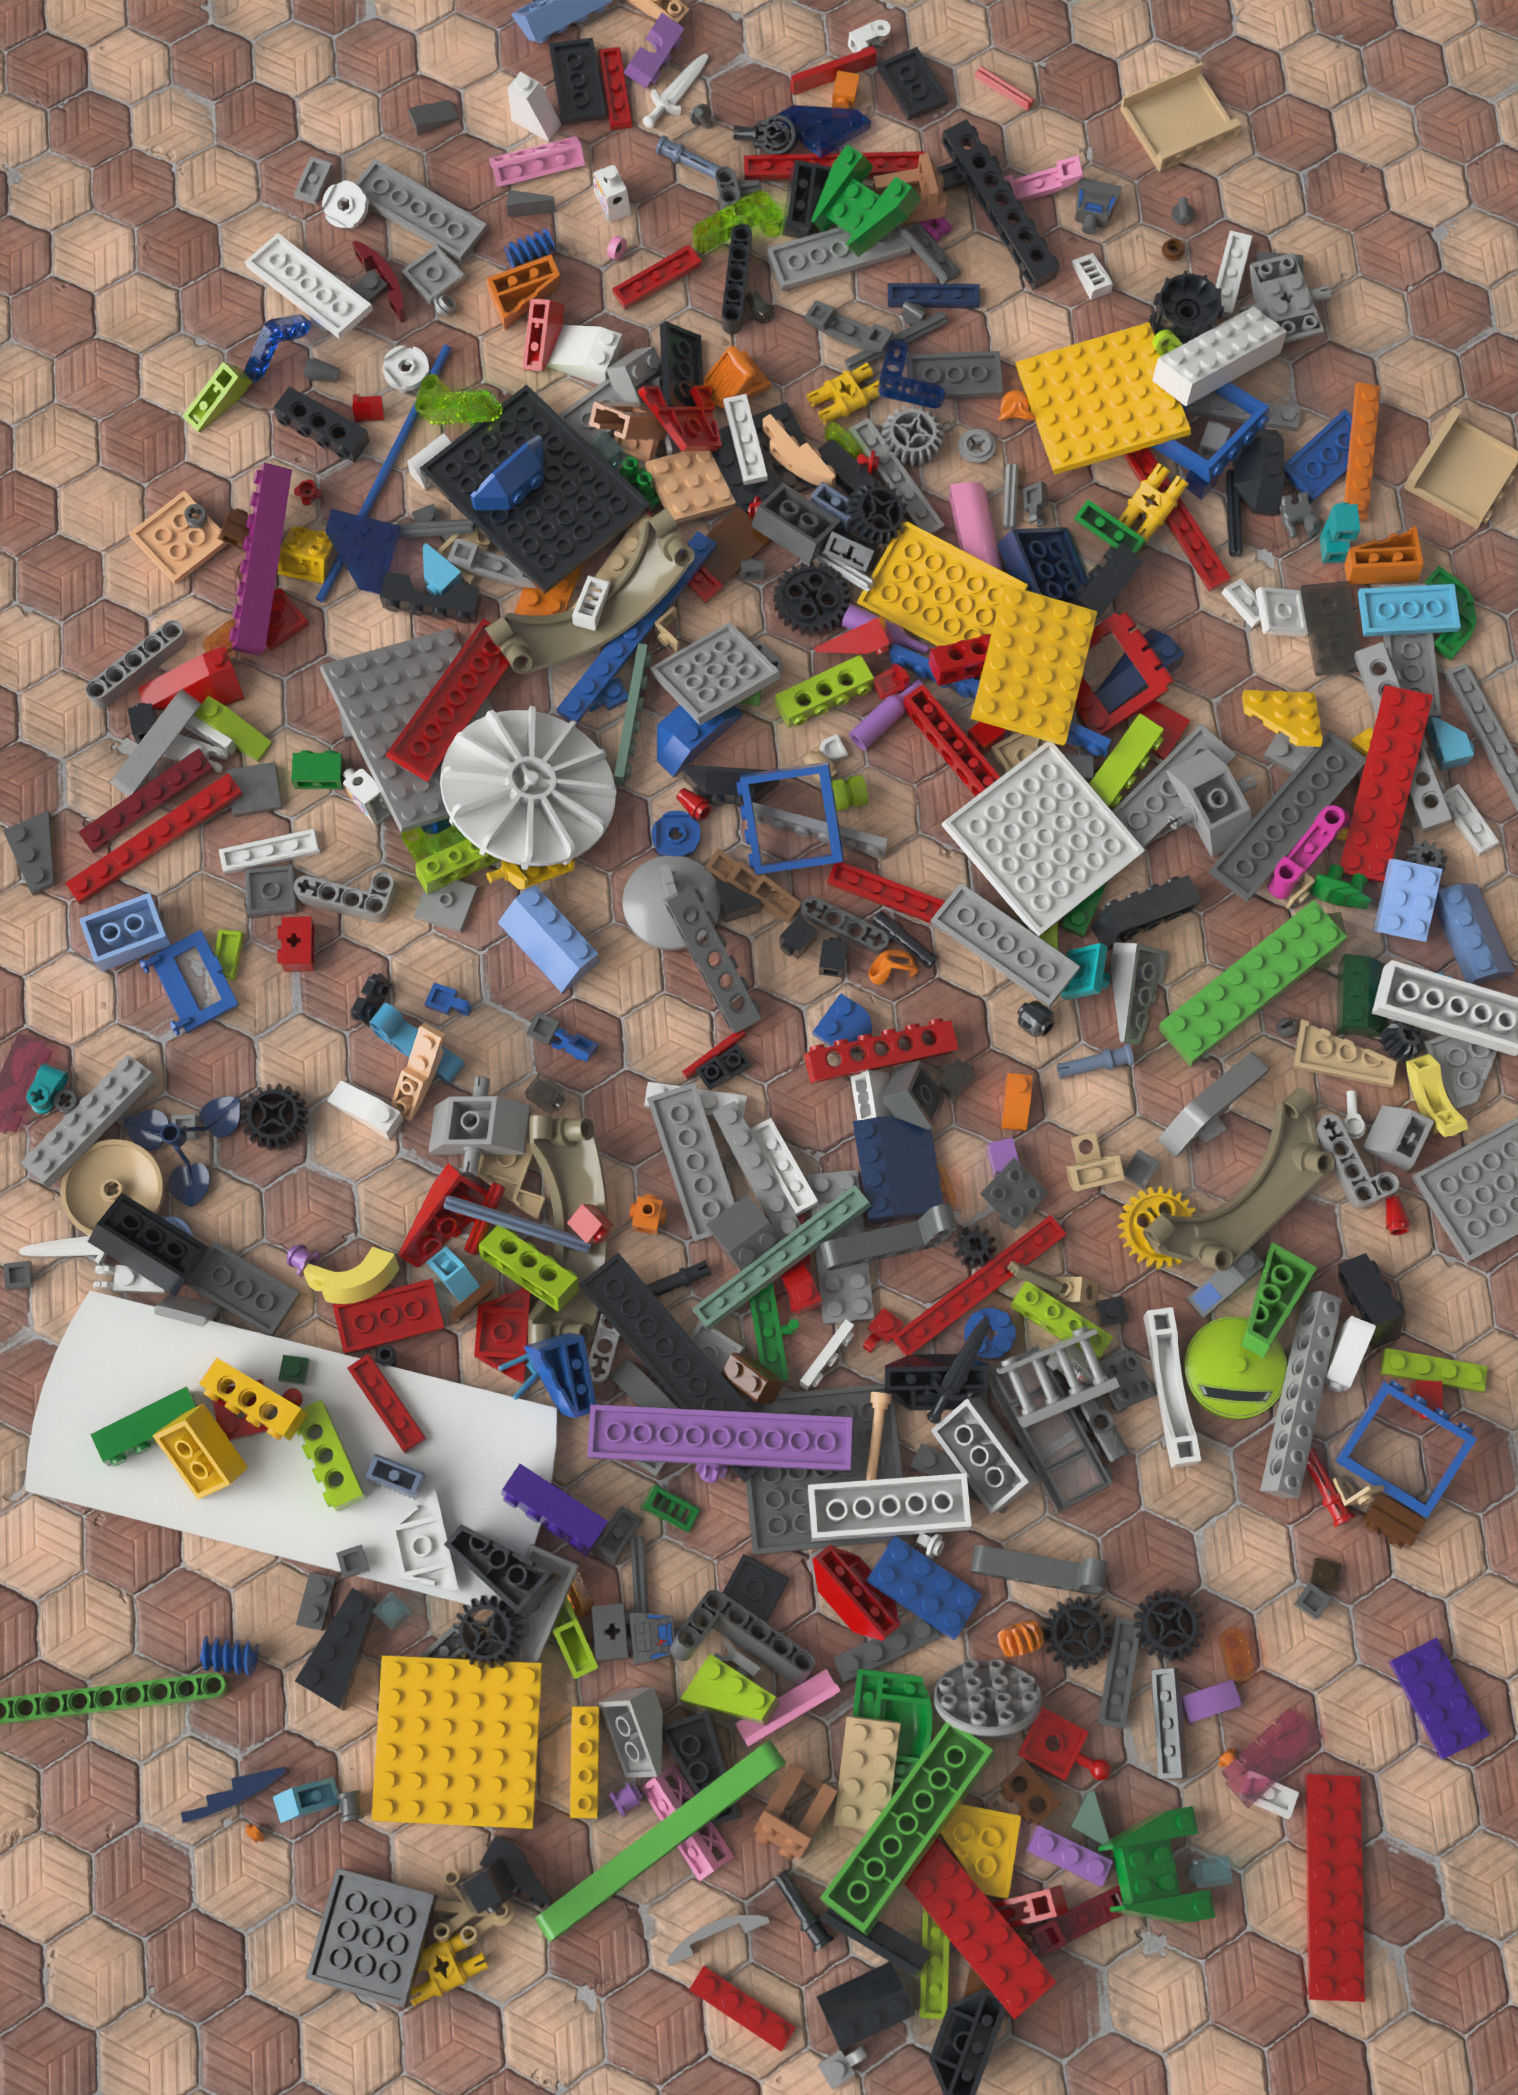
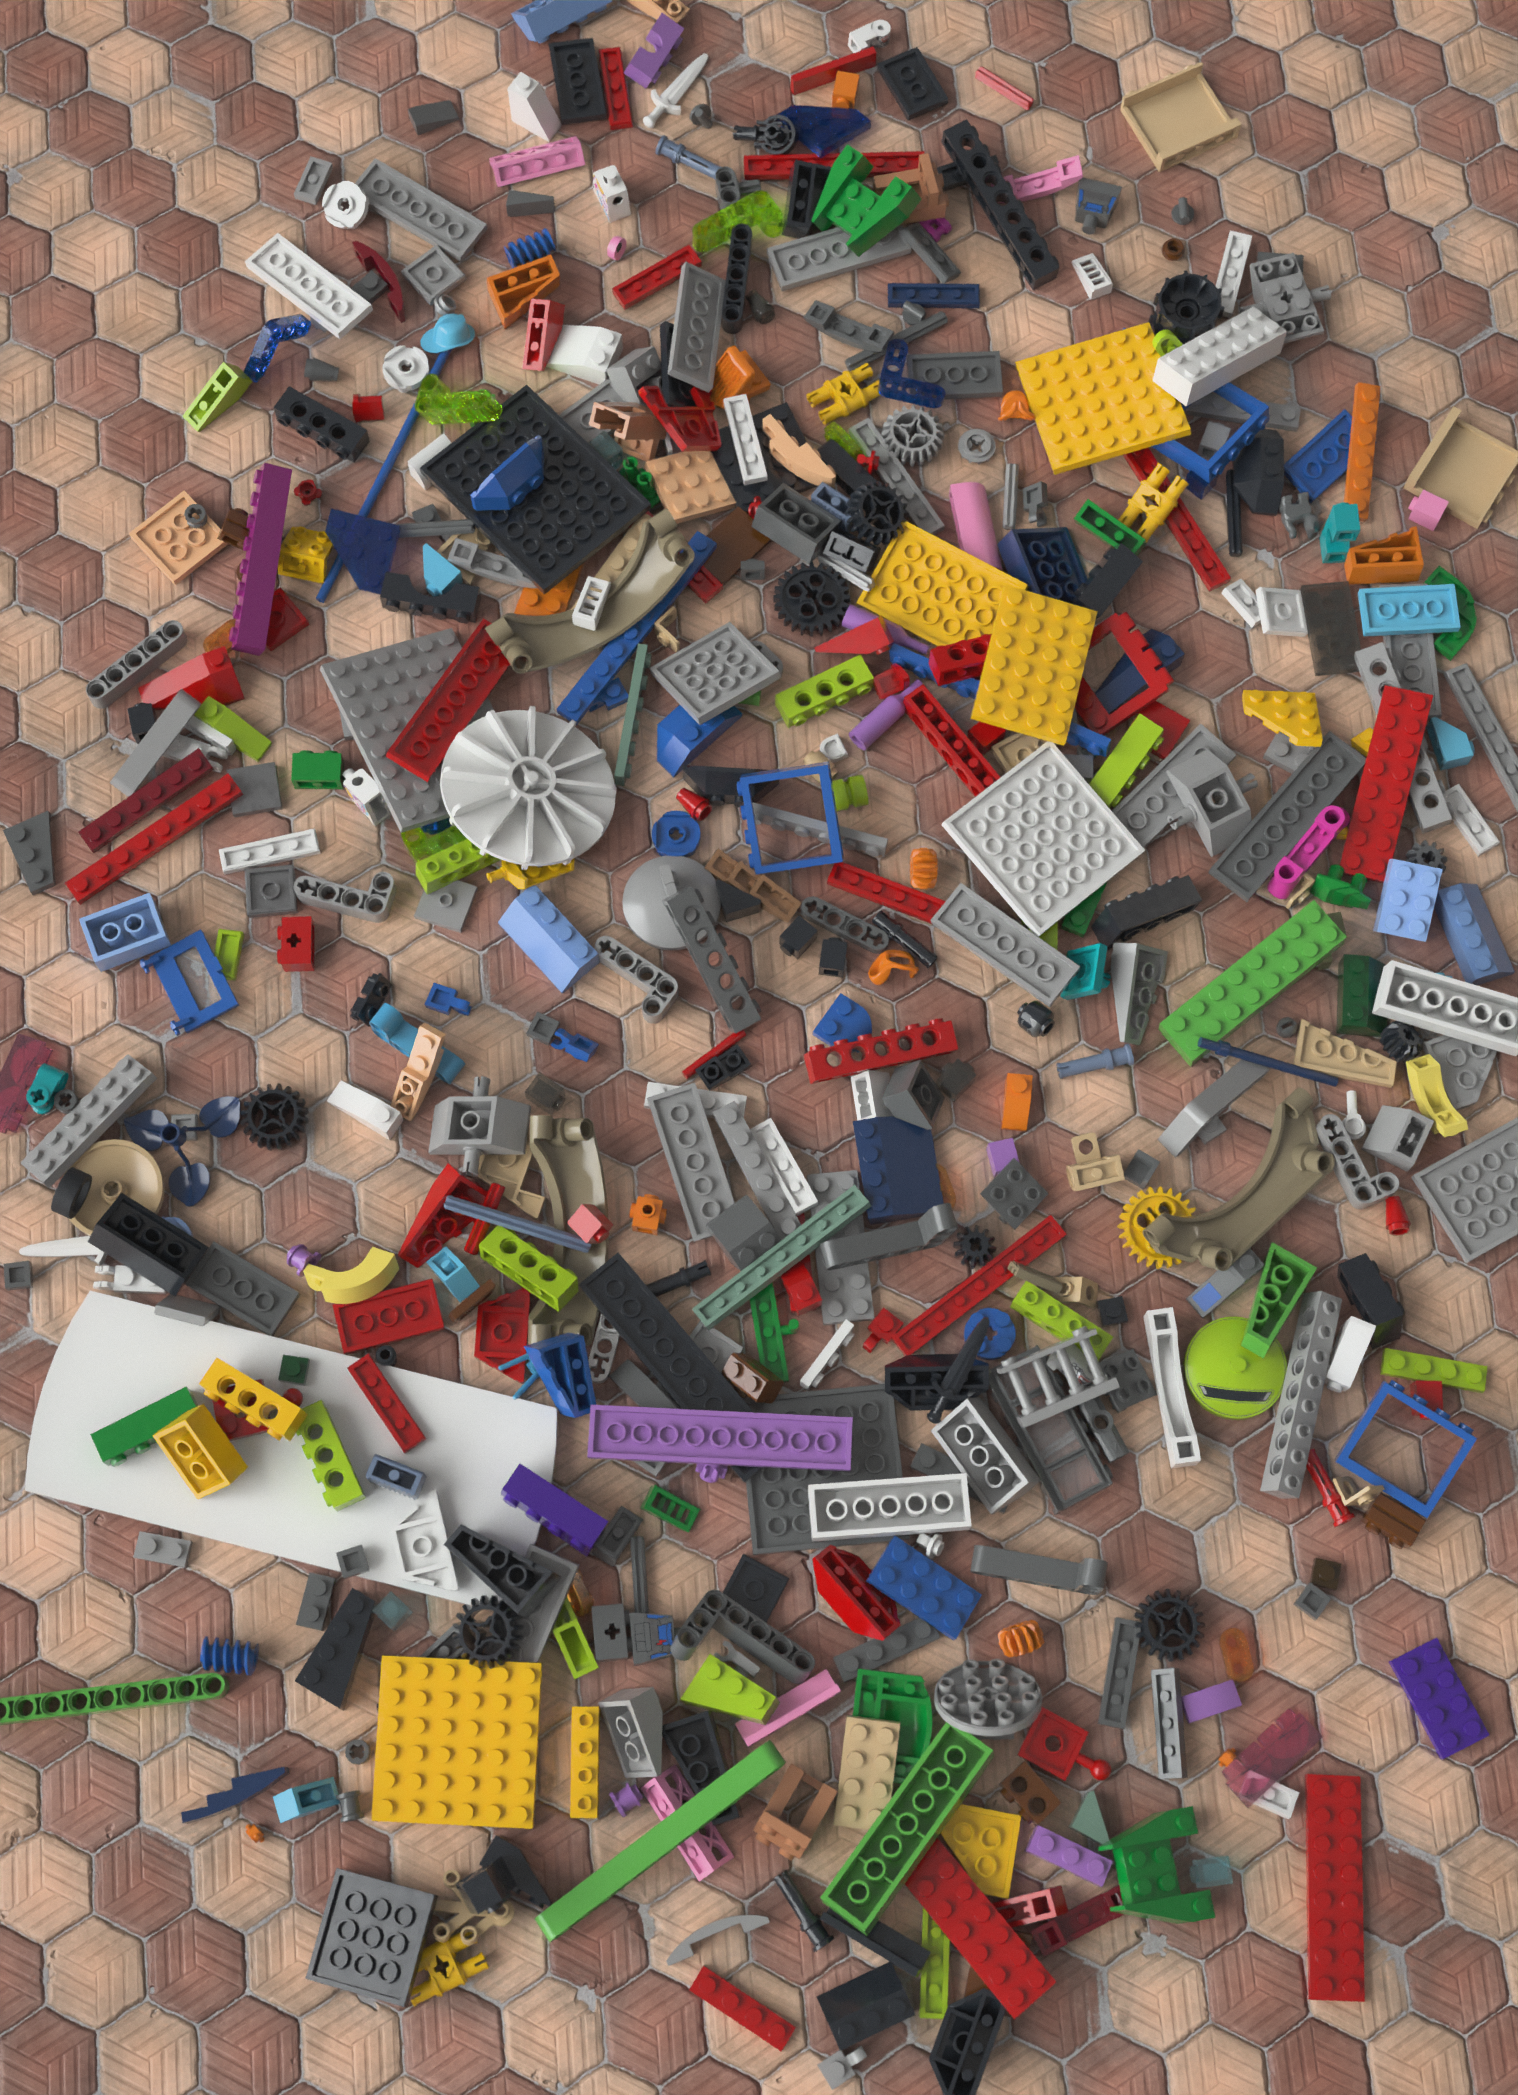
light nougat piece [866,1392,892,1481] -> none
black gear [1042,1597,1113,1670] -> none
none -> black tyre [51,1167,92,1219]
none -> light grey plate [133,1531,193,1568]
none -> dark grey bush [345,1739,371,1765]
none -> medium azure piece [420,313,475,353]
none -> light grey beam [595,936,678,1024]
none -> light grey plate [667,262,726,392]
none -> orange gear [909,848,938,890]
none -> dark blue bar [1198,1037,1338,1087]
none -> bright pink brick [1408,490,1449,531]

